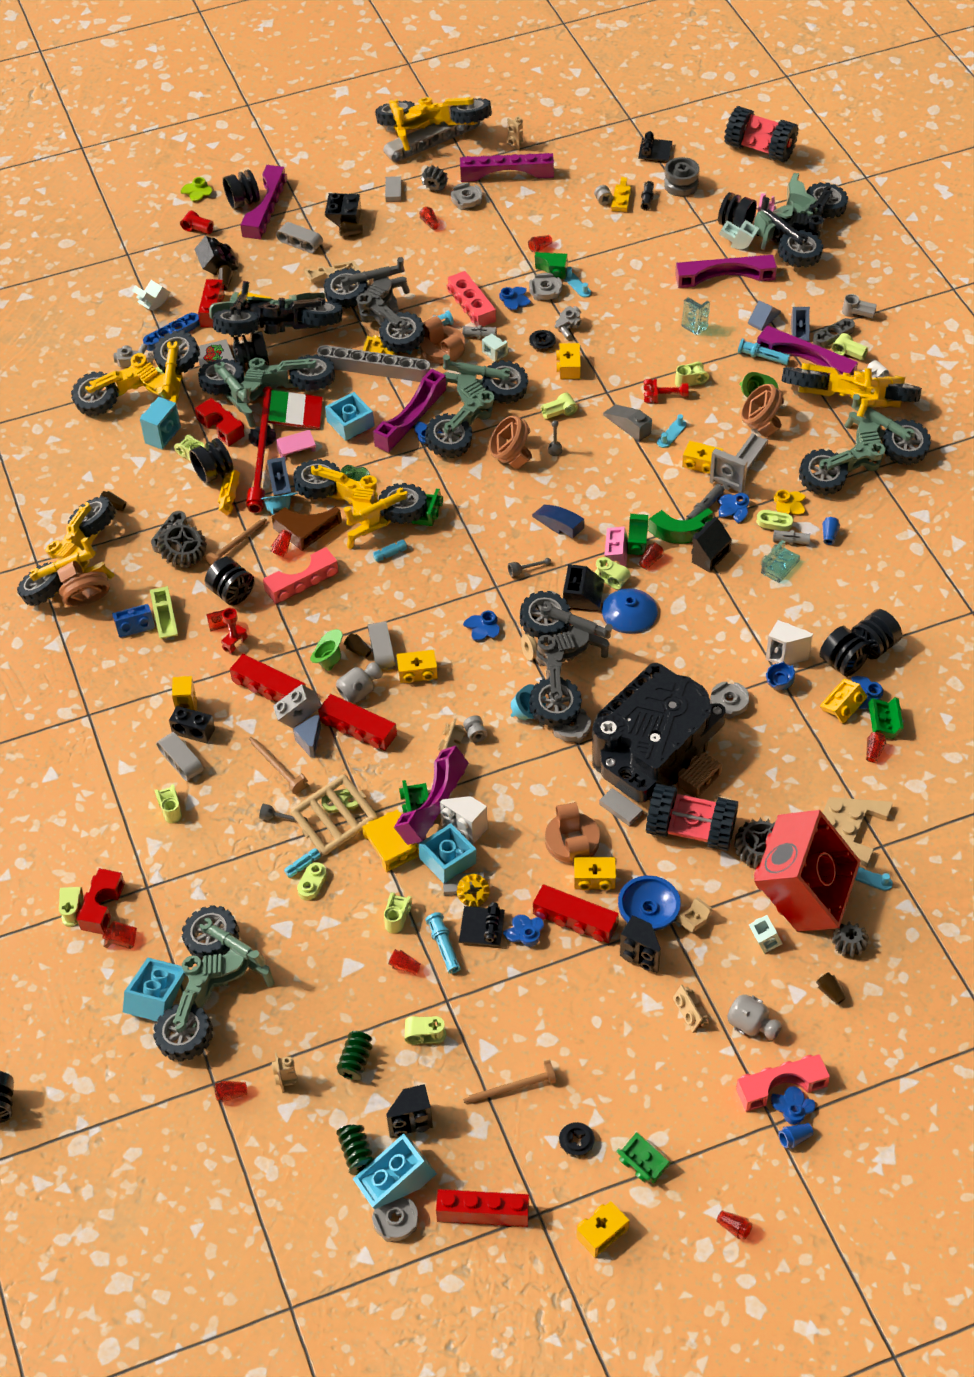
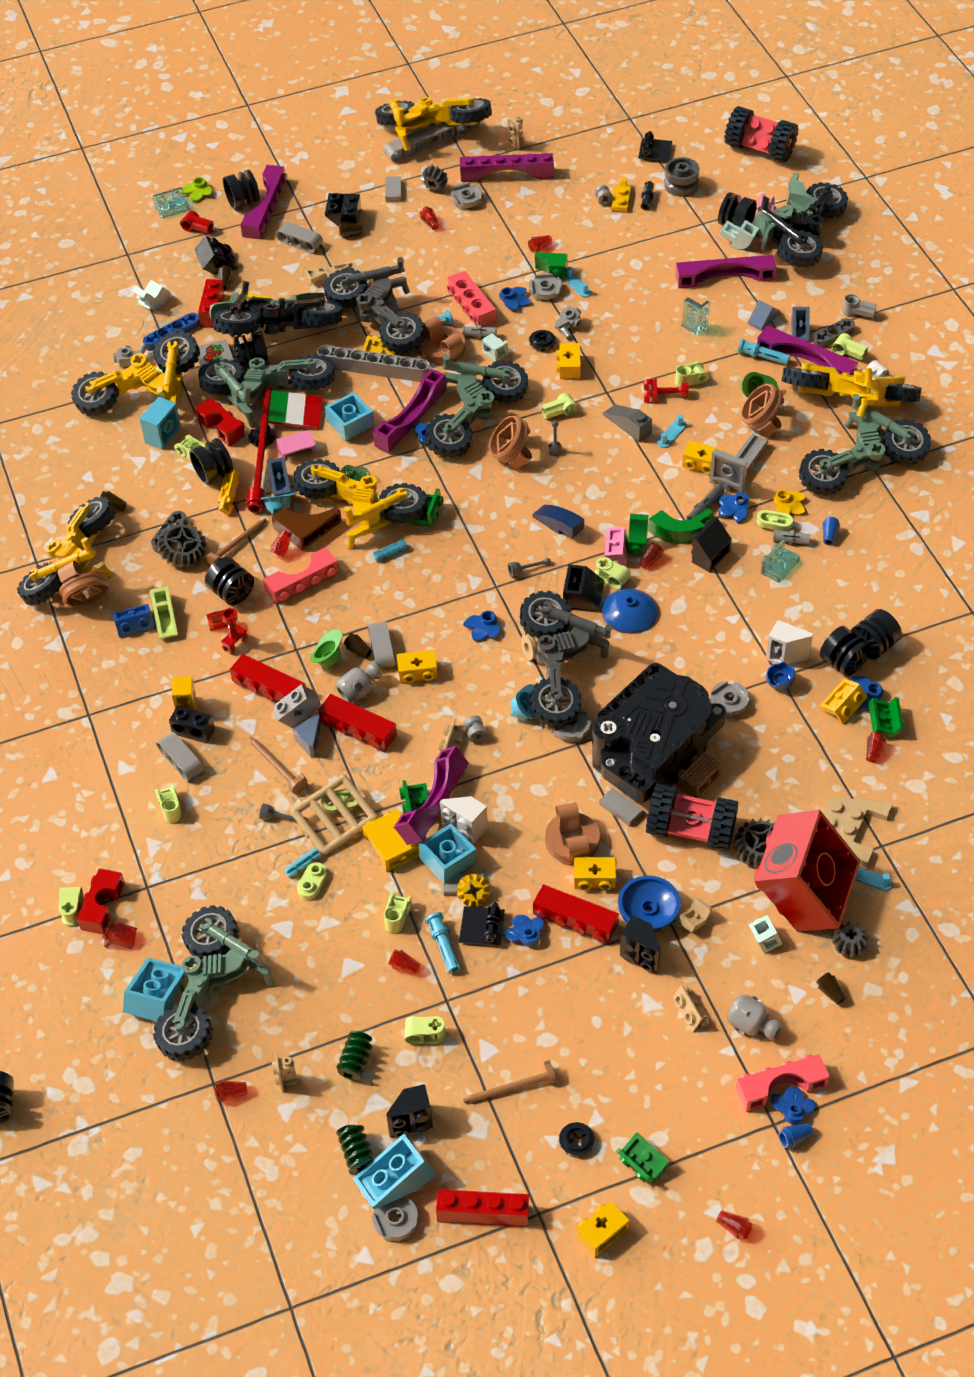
none -> clear light blue bracket [153,187,190,219]

